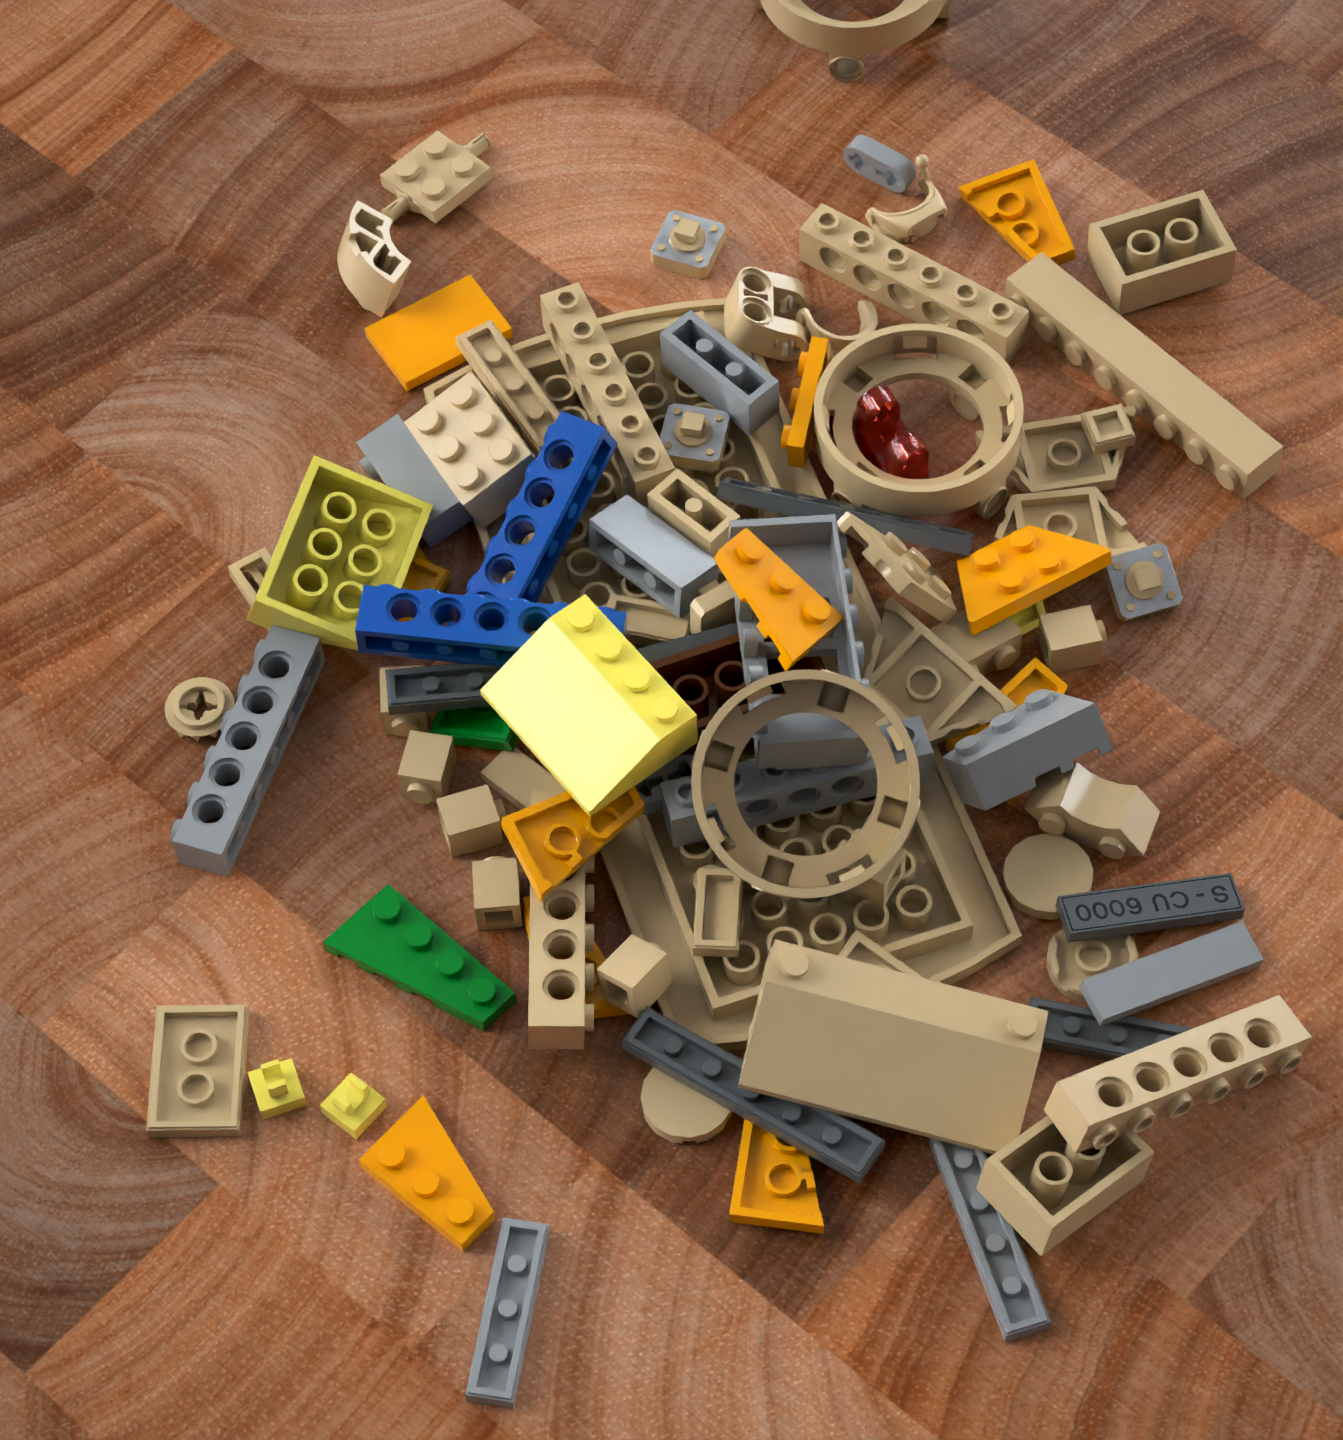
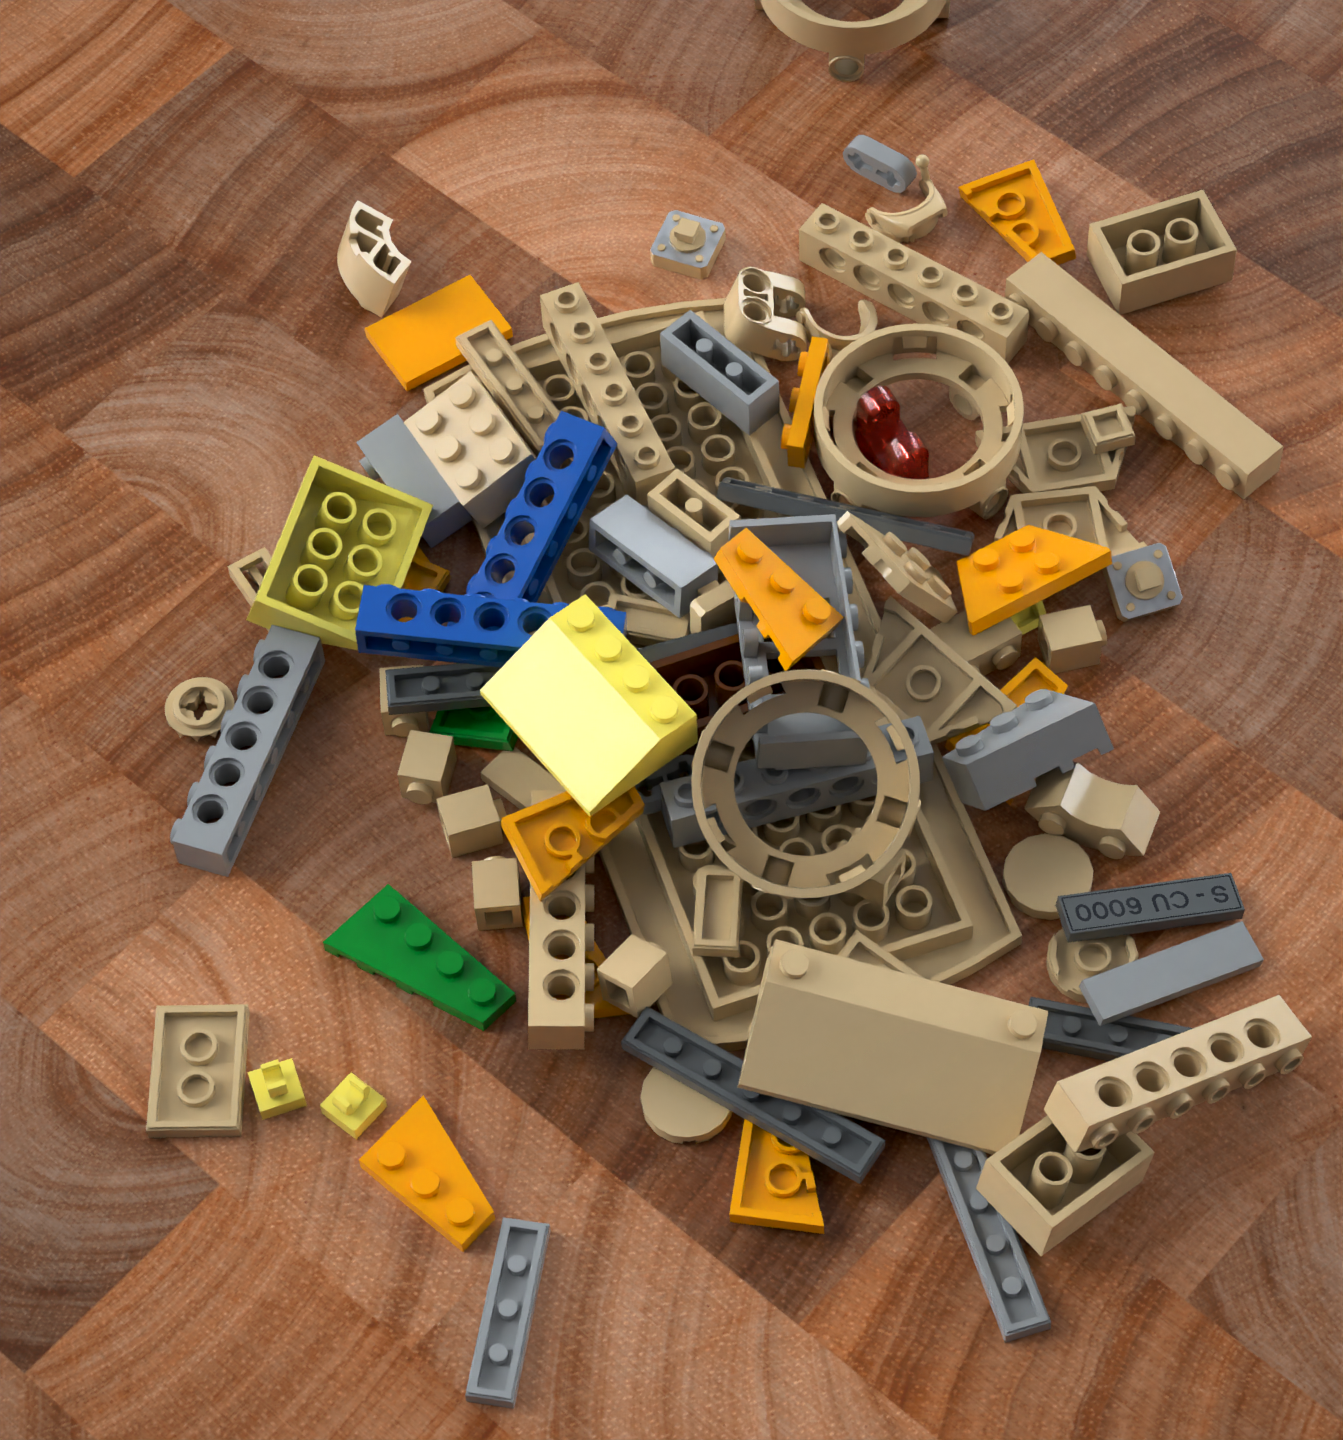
tan plate [380,131,493,224] -> none
piece [660,403,730,473] -> none

